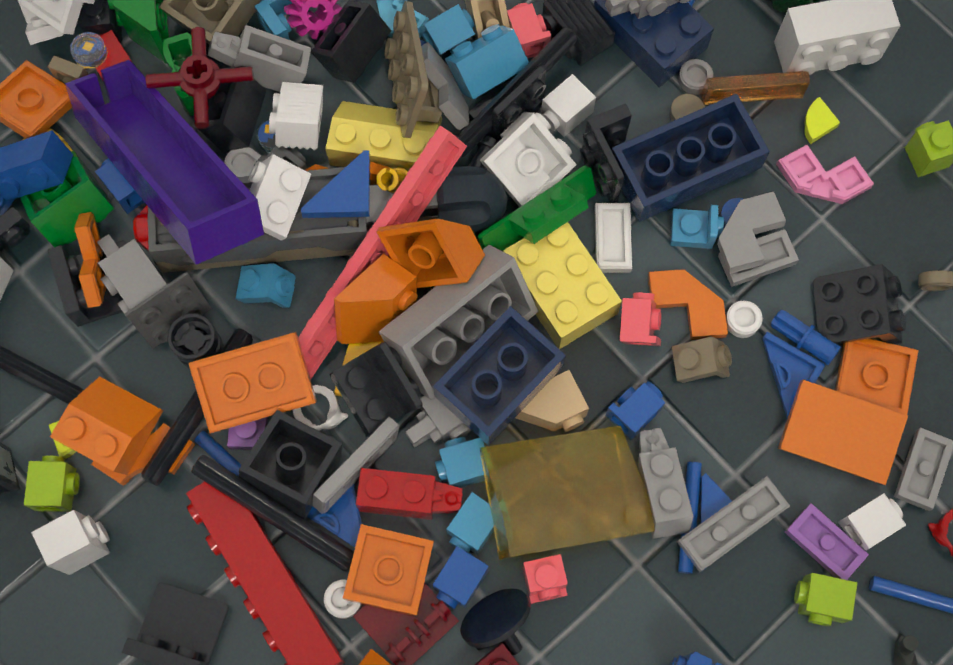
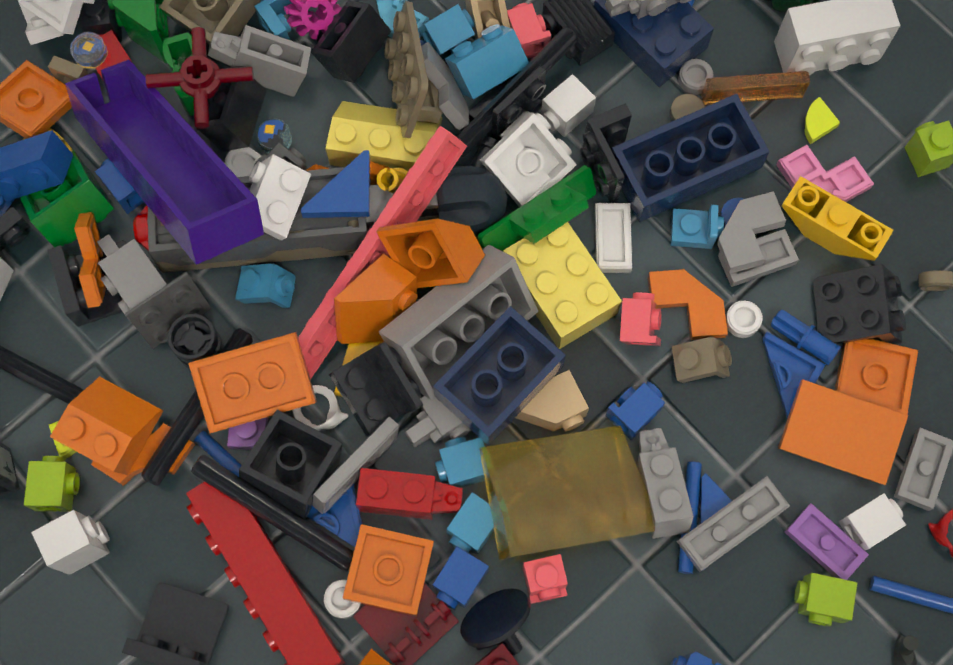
white brick [269,82,323,150] -> none
none -> yellow slope [782,176,894,261]

